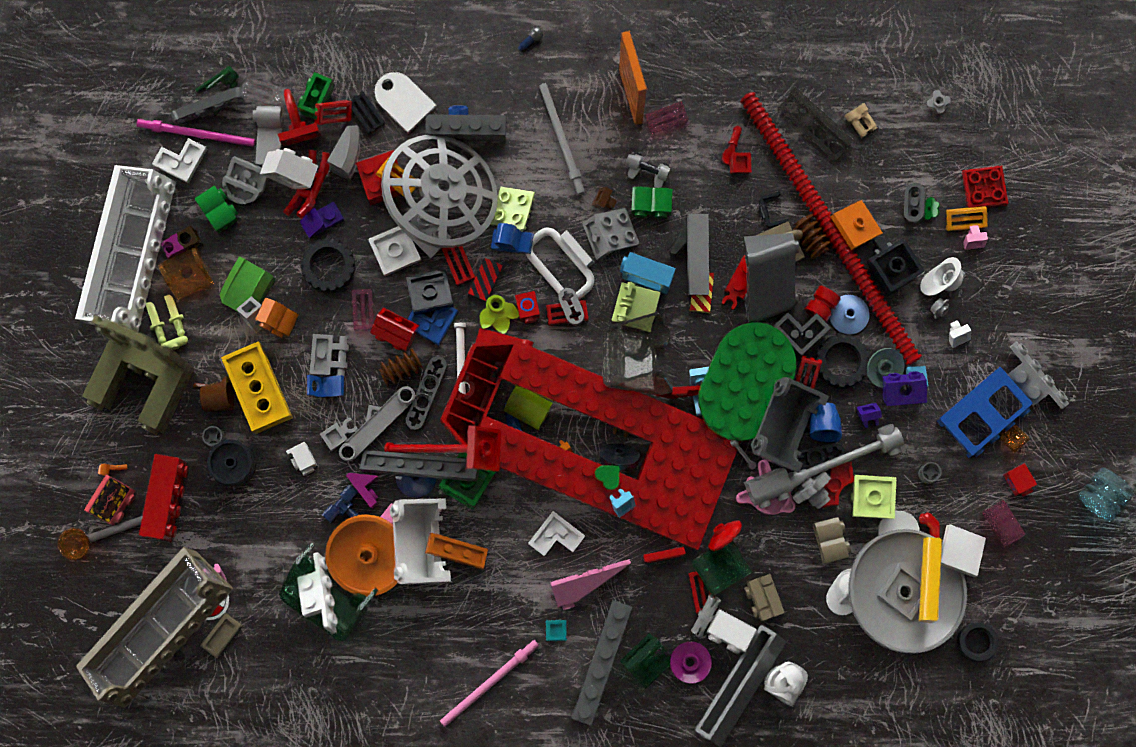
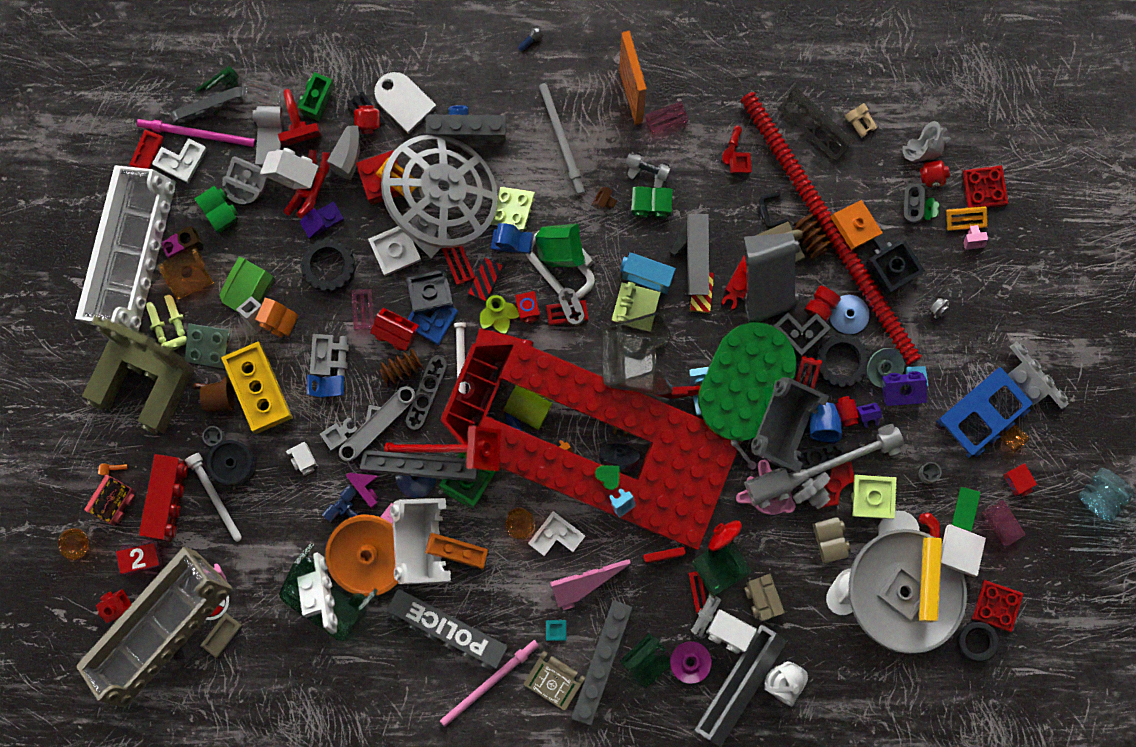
light grey bar [89,515,143,542] -> none
red tile [315,100,352,125] -> none
light grey bracket [582,208,639,260] -> none
white piece [920,257,966,296] -> none
light grey plate [927,90,950,113] -> none
white tile [949,321,971,348] -> none
none -> red brick [96,589,132,623]
none -> brick [115,539,164,576]
none -> red plate [129,130,164,174]
none -> sand green hinge [185,323,230,368]
none -> white piece [185,453,242,542]
none -> red head [354,105,380,134]
none -> dark grey brick [387,589,508,670]
none -> clear orange hair [505,507,536,540]
none -> dark tan piece [523,651,586,711]
none -> green slope [535,224,586,267]
none -> red brick [835,396,859,427]
none -> light grey helmet [903,121,951,162]
none -> red head [920,160,950,187]
none -> green tile [951,487,981,532]
none -> red tile [971,580,1024,633]

